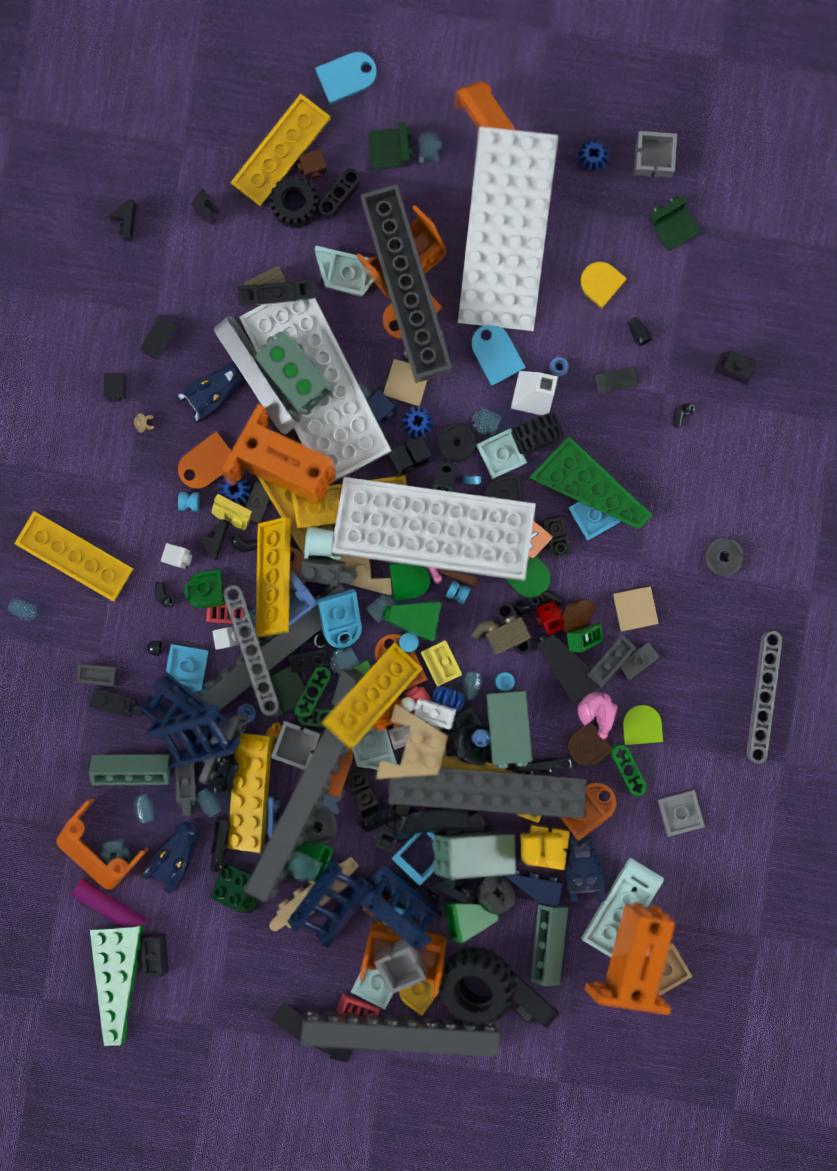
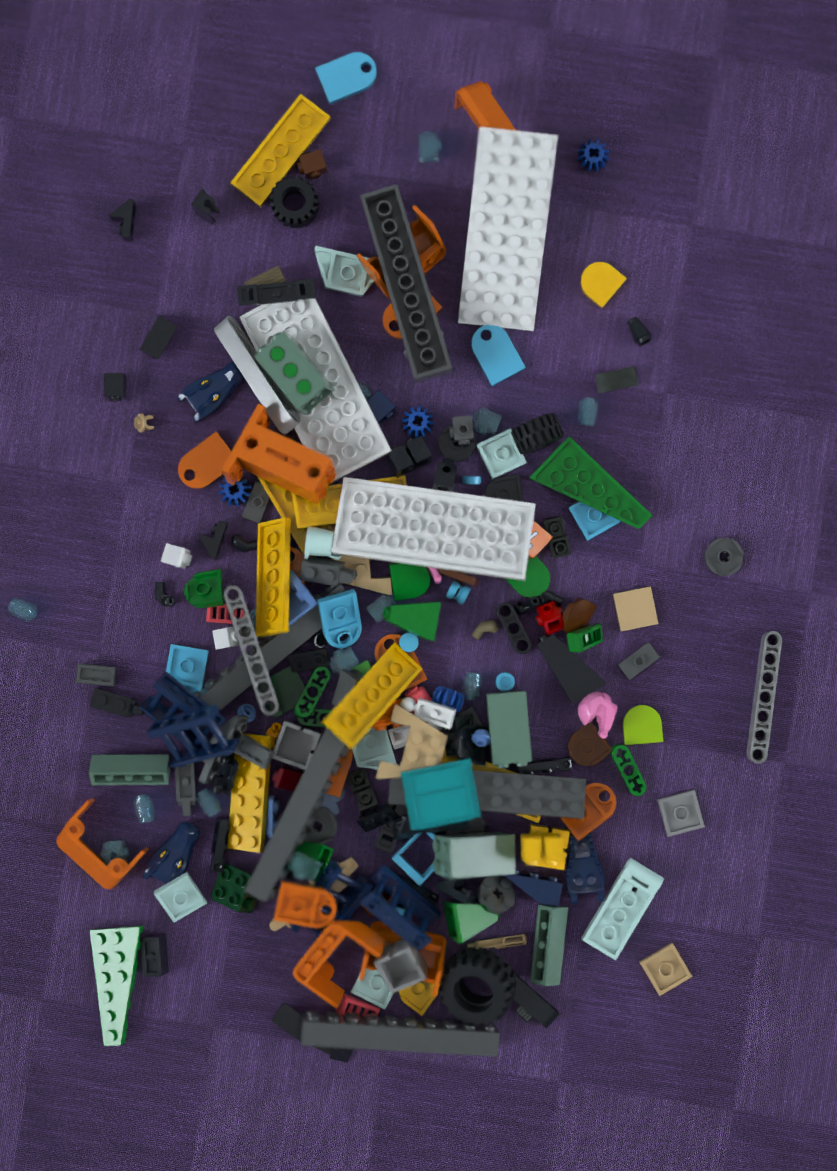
yellow plate [14,511,134,602] -> none
magenta brick [71,878,147,927] -> none
black hinge [147,640,162,656] -> none
medium azure wheel [178,492,200,511] -> none
light yellow plate [211,494,252,530] -> none
black beam [319,168,360,220] -> none
dark green bracket [369,122,413,169] -> none
tan tile [383,359,428,407] -> none
light yellow plate [421,640,462,687] -> none
dark tan brick [485,615,531,655] -> none
white slope [511,371,558,416] -> none
medium blue plate [550,357,569,376] -> none
orange brick [585,902,676,1015] -> none
dark grey plate [587,635,636,688] -> none
light grey piece [634,131,677,178] -> none
dark green bracket [648,194,700,250] -> none
black arm [673,402,695,427] -> none
black torso [714,351,756,385] -> none
none -> light aqua tile [154,872,207,923]
none -> dark grey plate [234,734,275,769]
none -> dark red slope [272,766,304,791]
none -> orange tile [274,881,336,928]
none -> orange windscreen [293,920,386,1009]
none -> teal piece [401,758,481,830]
none -> dark grey brick [449,415,474,445]
none -> tan piece [467,934,527,949]
none -> clear light blue brick [578,397,599,426]

